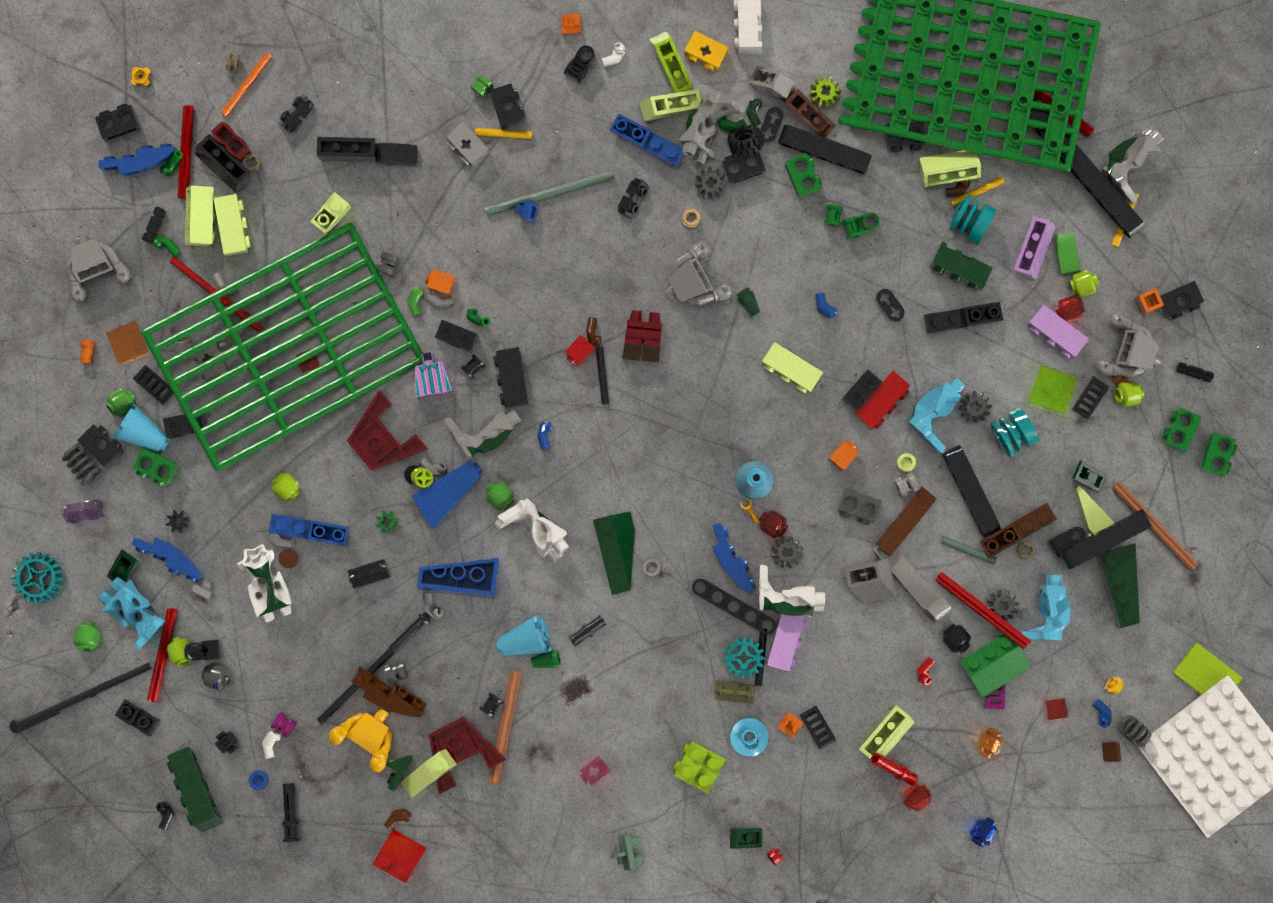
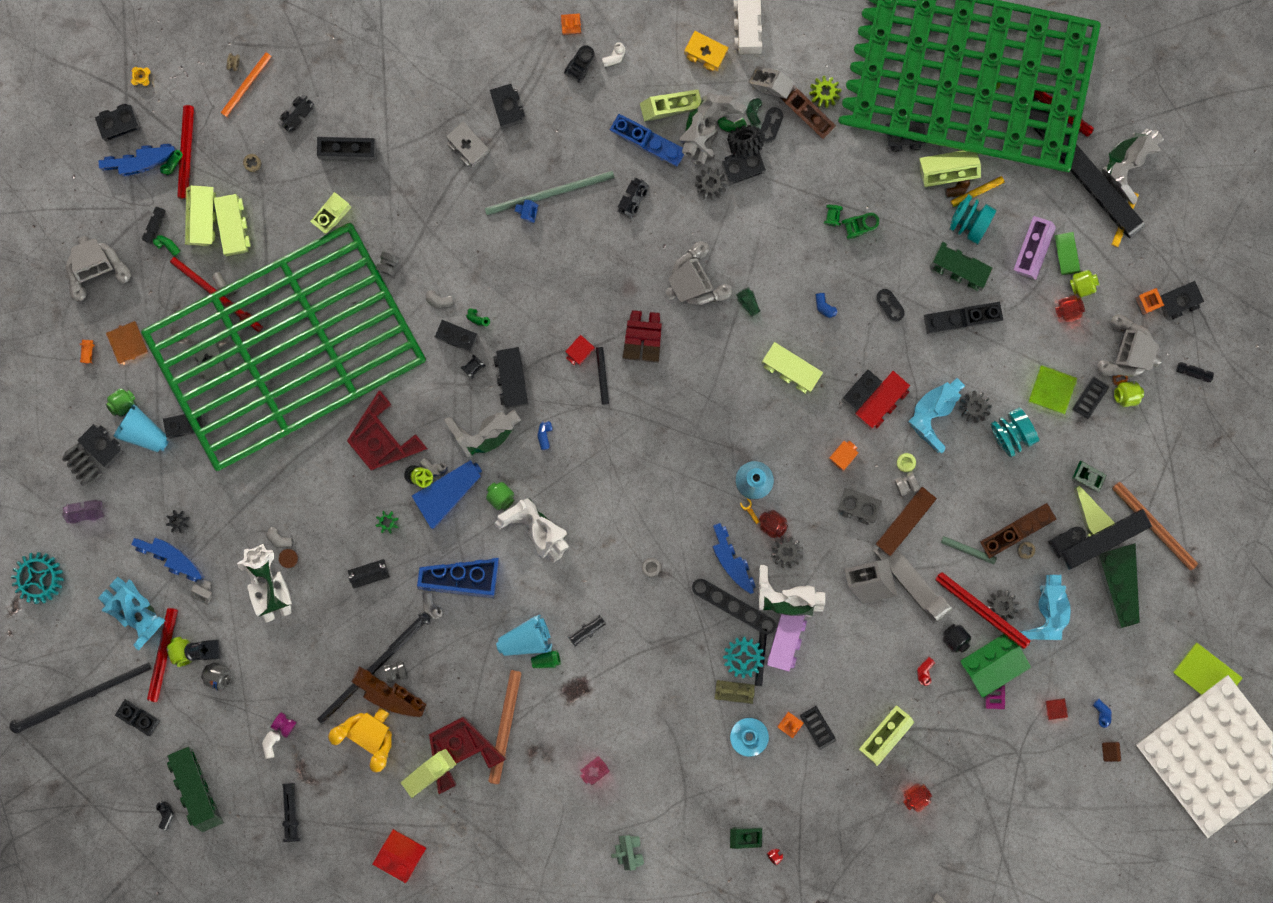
bright green head [73,622,100,652] -> none
dark green slope [106,549,140,583] -> none
black slope [133,365,173,405] -> none
green brick [133,447,180,487] -> none
black brick [195,134,251,193] -> none
dark red brick [212,122,251,161] -> none
black gear [215,731,239,754] -> none
blue tile [249,770,269,790] -> none
blue slope [268,514,349,546] -> none
lime head [271,472,300,501] -> none
clear red tile [296,350,320,373] -> none
black slope [376,143,417,166] -> none
reddish brown arm [384,809,412,830] -> none
dark green slope [386,755,414,792] -> none
bright green arm [407,288,424,317] -> none
torso [415,352,453,399] -> none
orange brick [425,269,456,296] -> none
bright green wheel [470,75,494,98] -> none
yellow bar [475,128,533,139] -> none
black bush [479,693,504,718] -> none
reddish brown arm [586,317,601,346] -> none
dark green wedge [593,511,635,595] -> none
lime slope [649,31,693,93] -> none
lime plate [673,741,726,793] -> none
tan plate [682,209,701,228] -> none
black beam [778,125,872,174] -> none
green brick [784,153,822,199] -> none
red pin [870,753,918,785] -> none
black beam [942,445,1001,537] -> none
clear blue head [970,817,998,847] -> none
clear orange head [976,728,1005,758] -> none
lavender brick [1027,304,1089,359] -> none
yellow plate [1104,676,1124,695] -> none
dark grey gear [1118,715,1152,747] -> none
green brick [1162,408,1202,453] -> none
green brick [1199,432,1237,477] -> none

